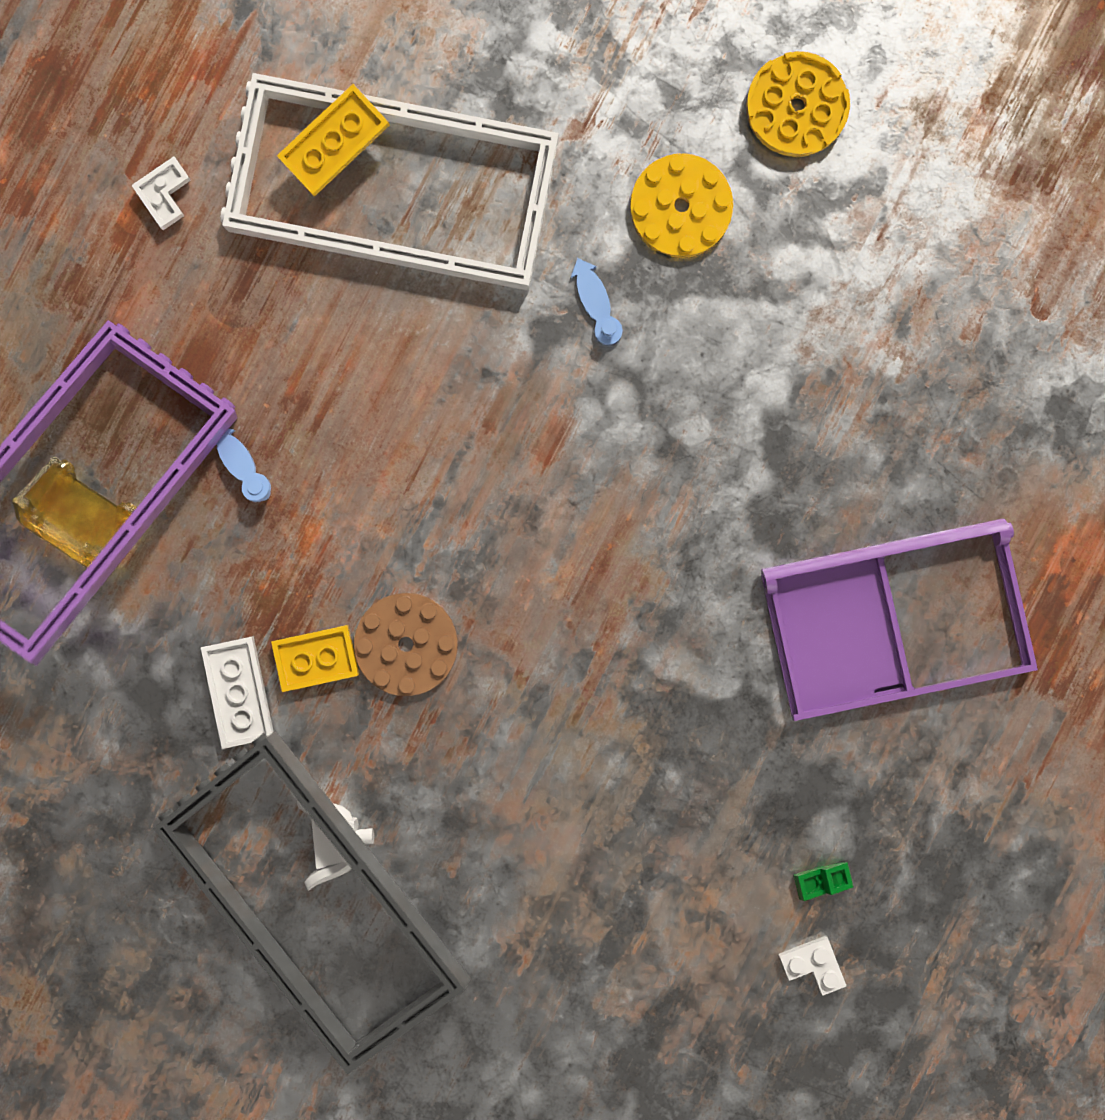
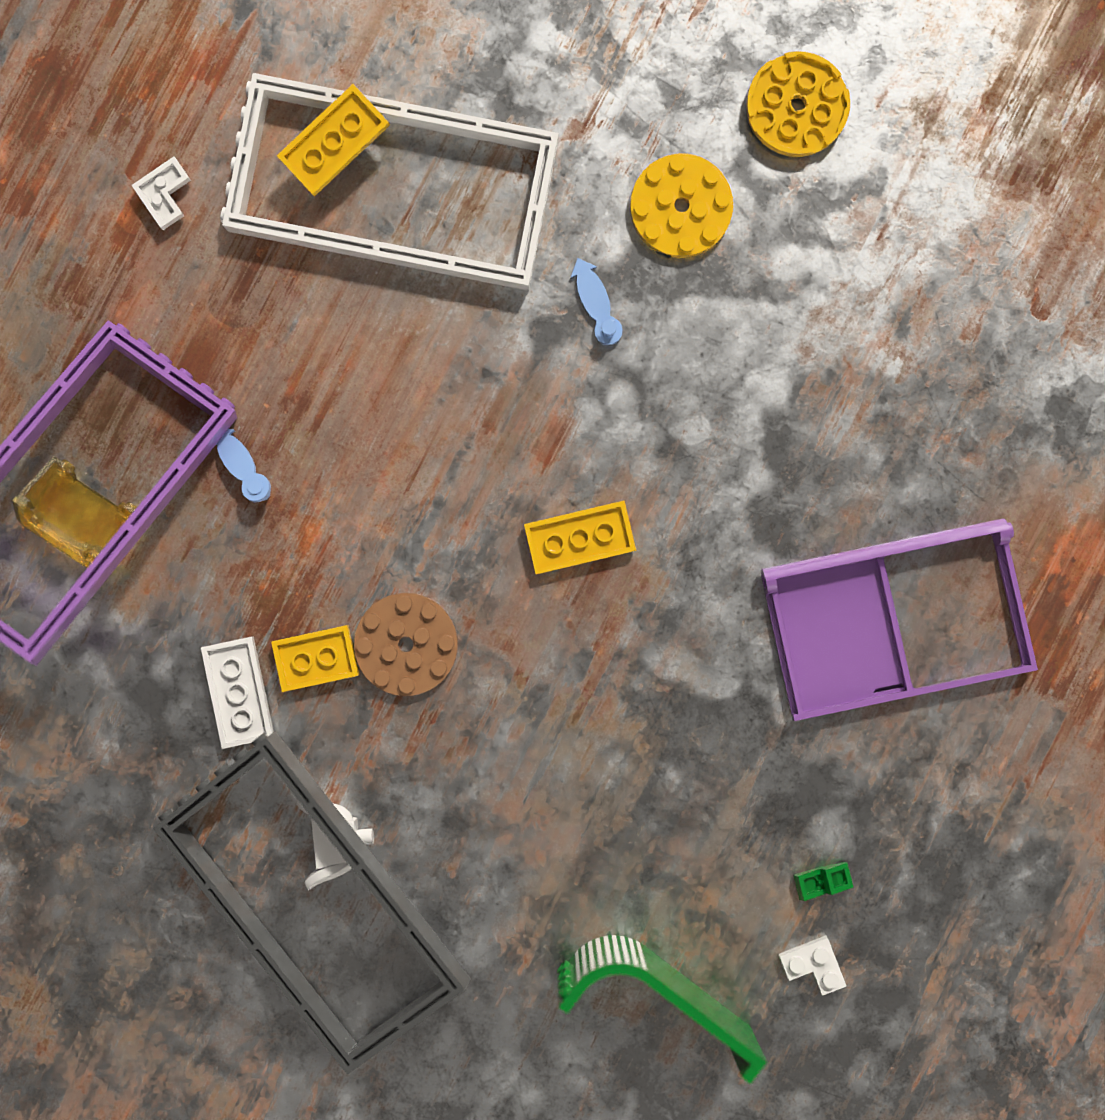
none -> yellow plate [524,501,636,574]
none -> green panel [557,935,767,1085]

